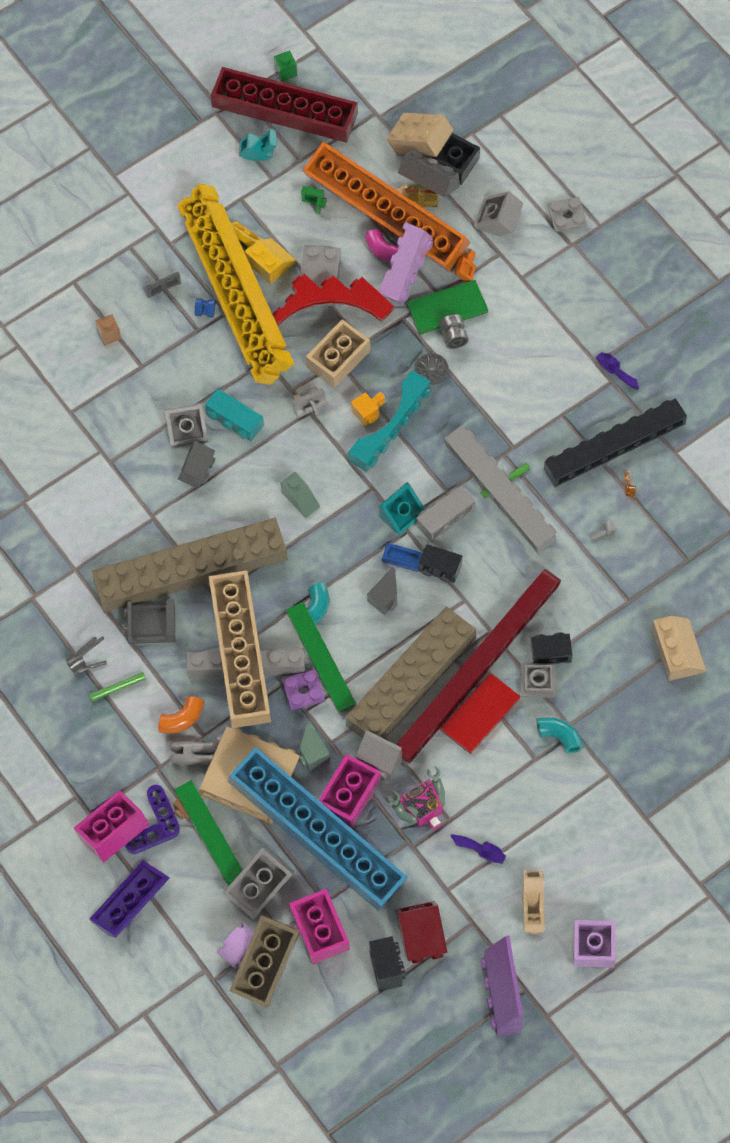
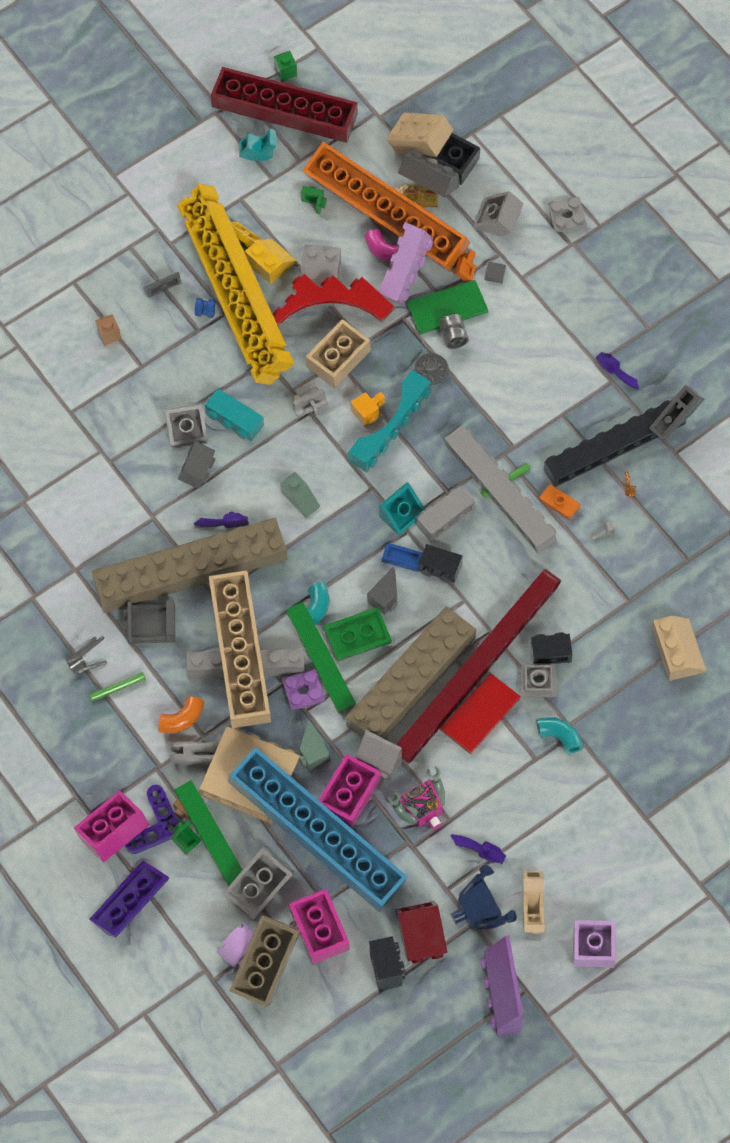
none -> green bracket [170,820,201,855]
none -> dark purple piece [193,511,249,528]
none -> green plate [324,607,392,662]
none -> dark blue torso [450,865,517,930]
none -> dark grey tile [484,262,506,284]
none -> orange plate [539,484,581,521]
none -> dark grey slope [649,385,704,441]

